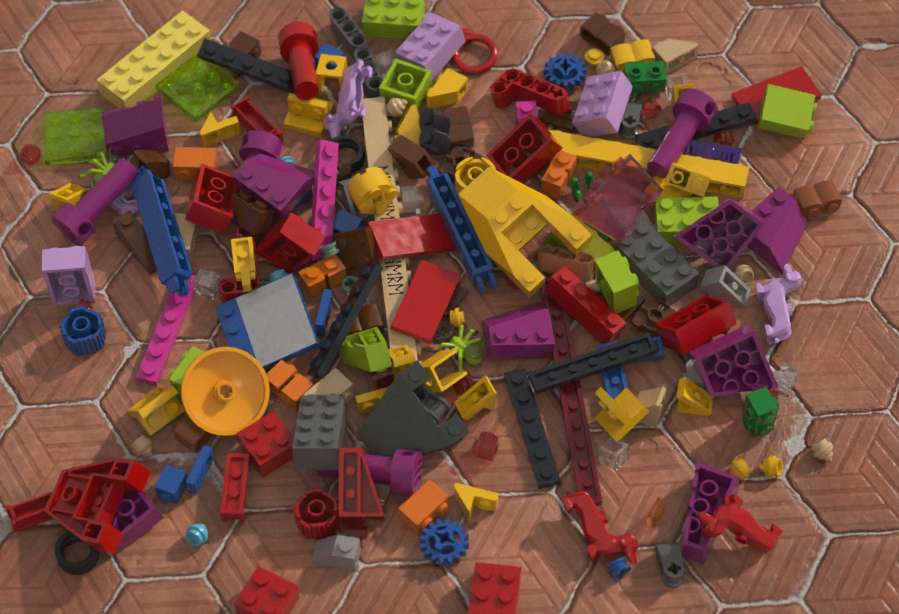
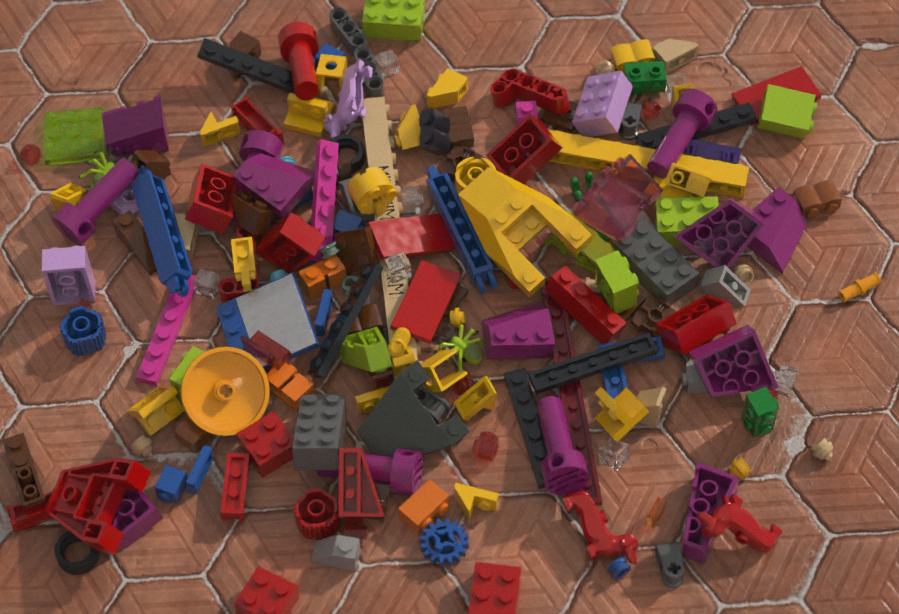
light yellow brick [97,10,212,108] -> none
clear neon green plate [156,53,240,122] -> none
orange piece [173,147,218,180] -> none
medium azure plate [185,523,208,547] -> none
tan slope [303,368,354,404] -> none
lime brick [379,59,432,111] -> none
tan plate [386,97,408,118] -> none
reddish brown slope [387,135,436,179] -> none
lavender brick [395,12,466,79] -> none
red piece [452,28,498,74] -> none
nougat beam [537,244,594,281] -> none
orange piece [541,150,577,201] -> none
blue gear [544,52,587,91] -> none
reddish brown brick [580,13,626,56] -> none
yellow plate [585,49,604,67] -> none
yellow slope [677,377,713,416] -> none
clear red plate [713,130,736,146] -> none
lavender animal [756,264,802,346] -> none
yellow plate [759,456,783,478] -> none
none -> reddish brown slope [2,433,45,508]
none -> clear red panel [240,330,292,371]
none -> clear plate [384,252,411,284]
none -> yellow piece [388,327,411,357]
none -> magenta piece [537,396,589,495]
none -> light orange pin [838,272,882,303]

